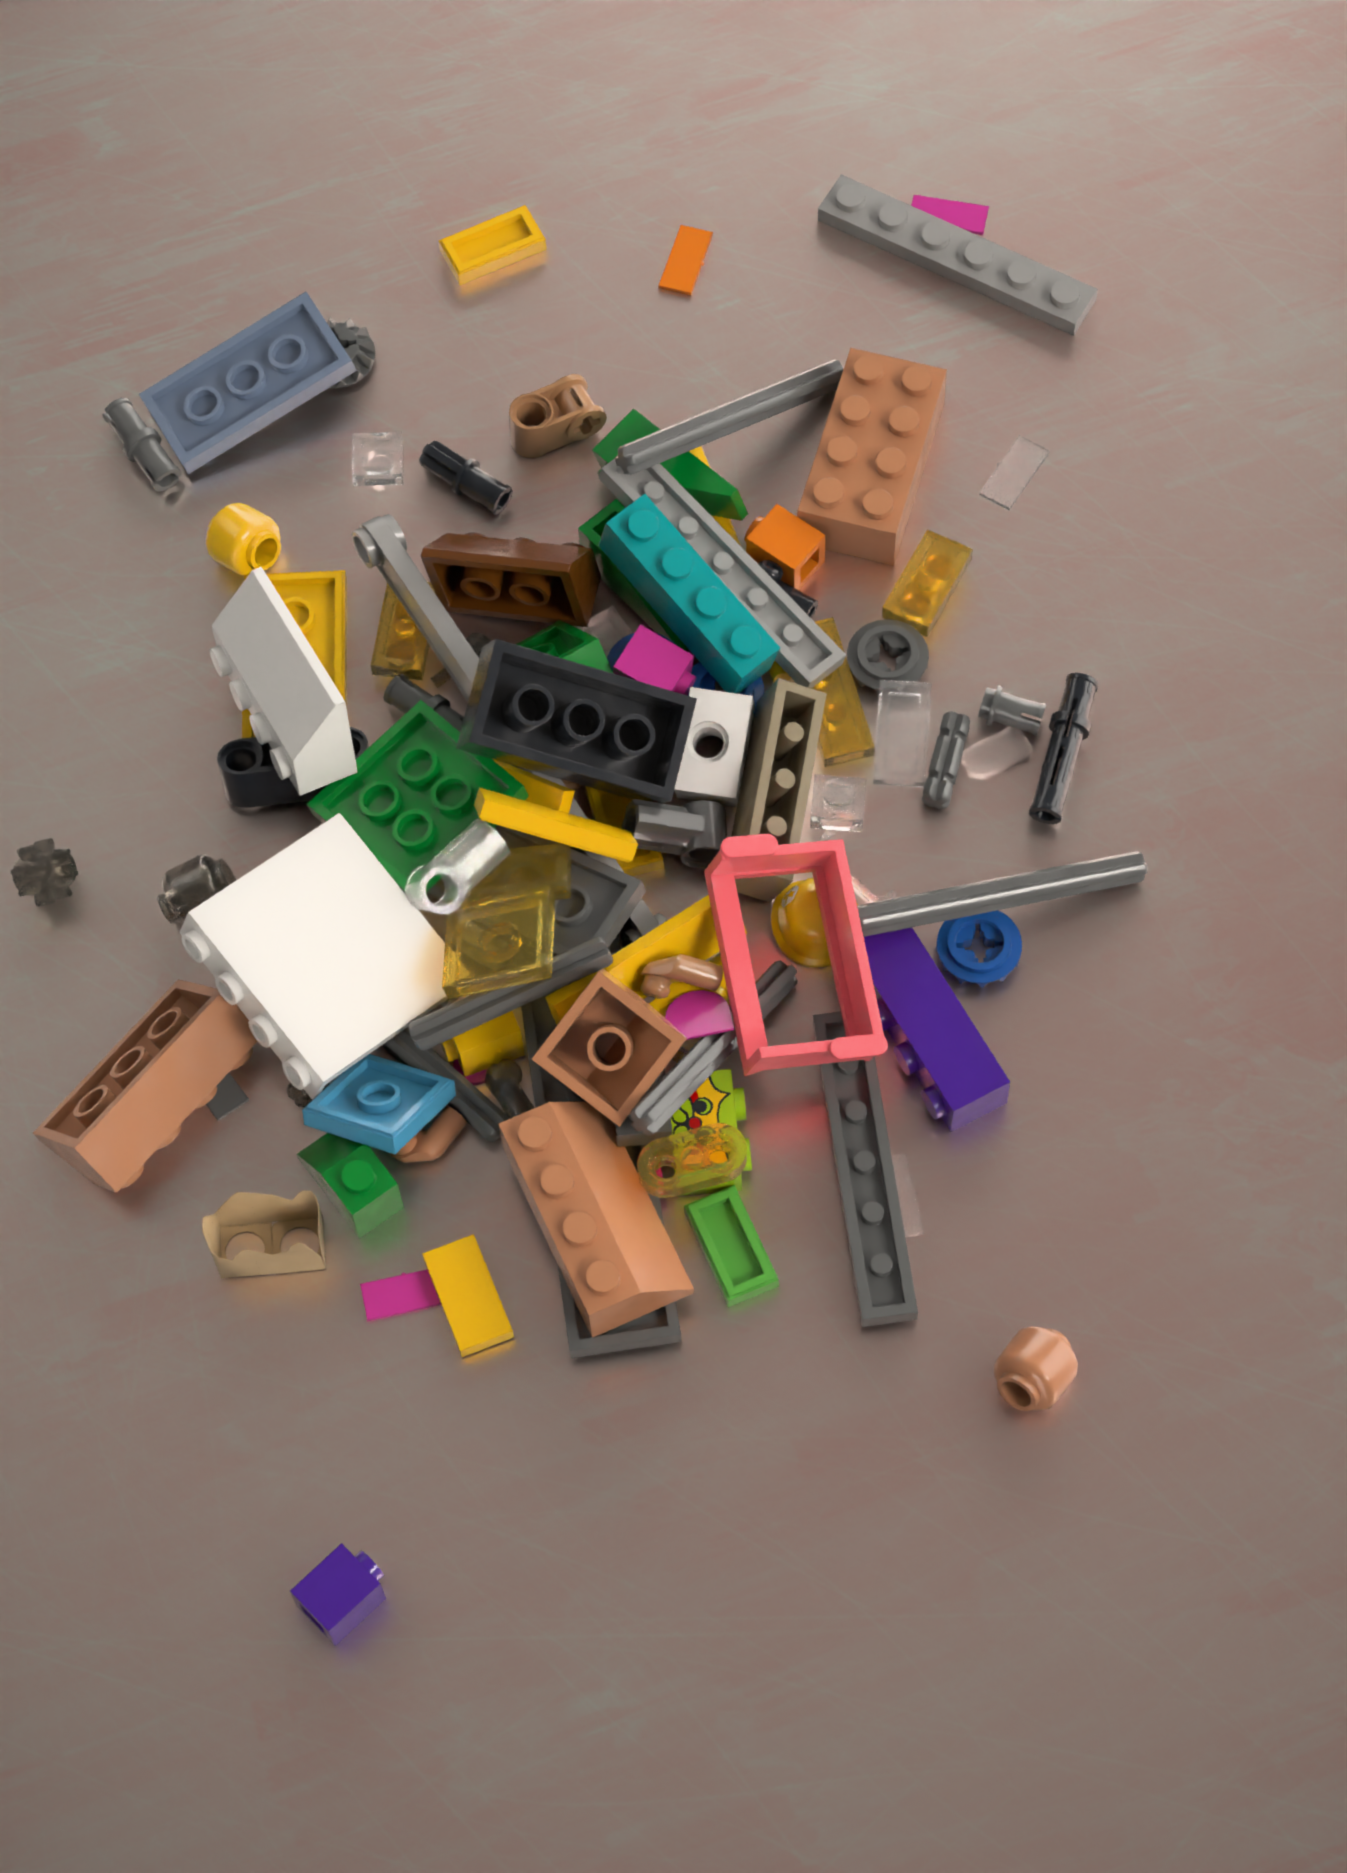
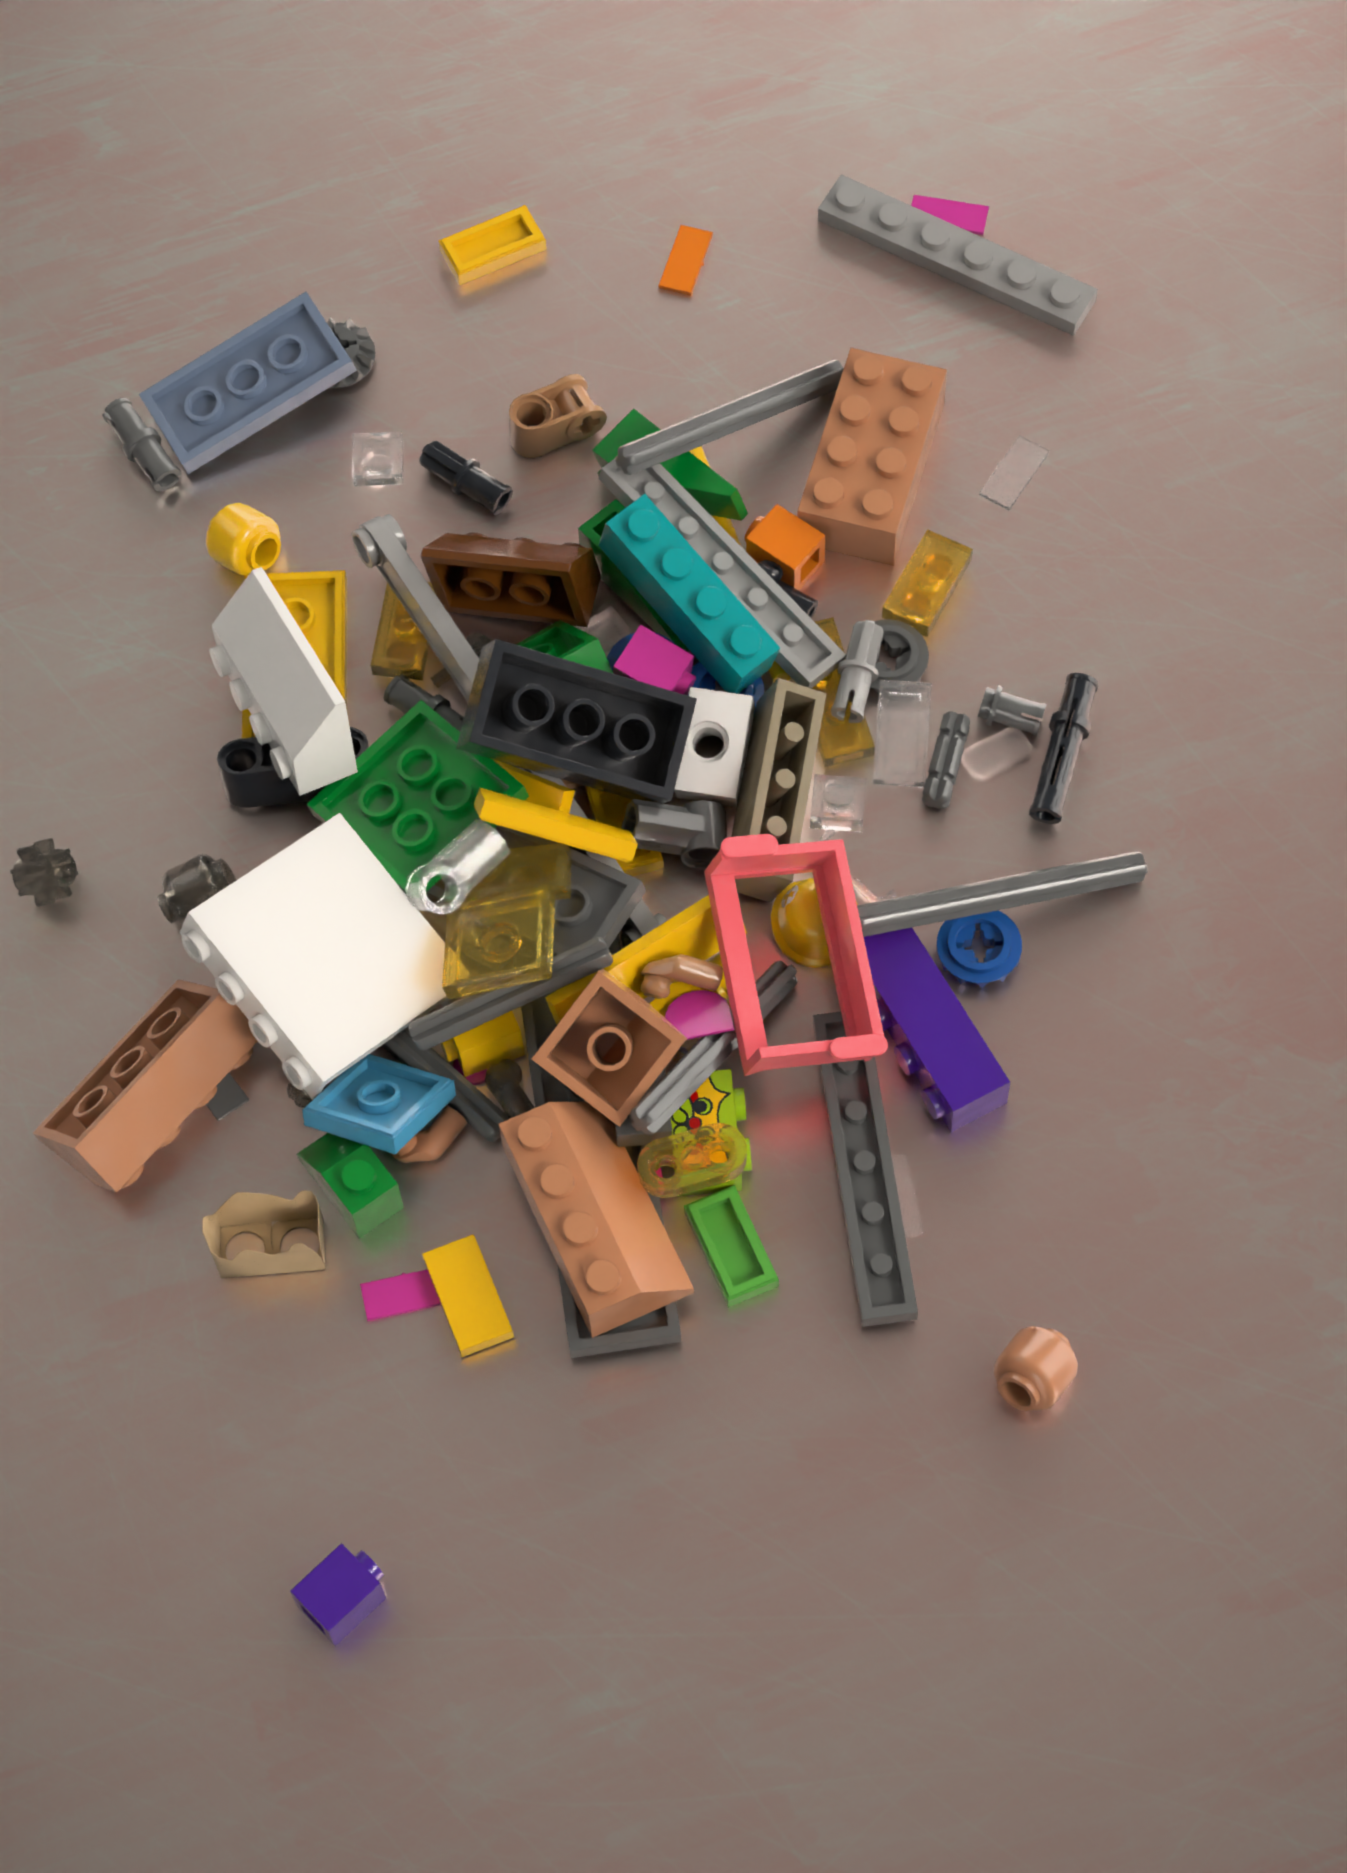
none -> light grey axle [831,620,884,723]

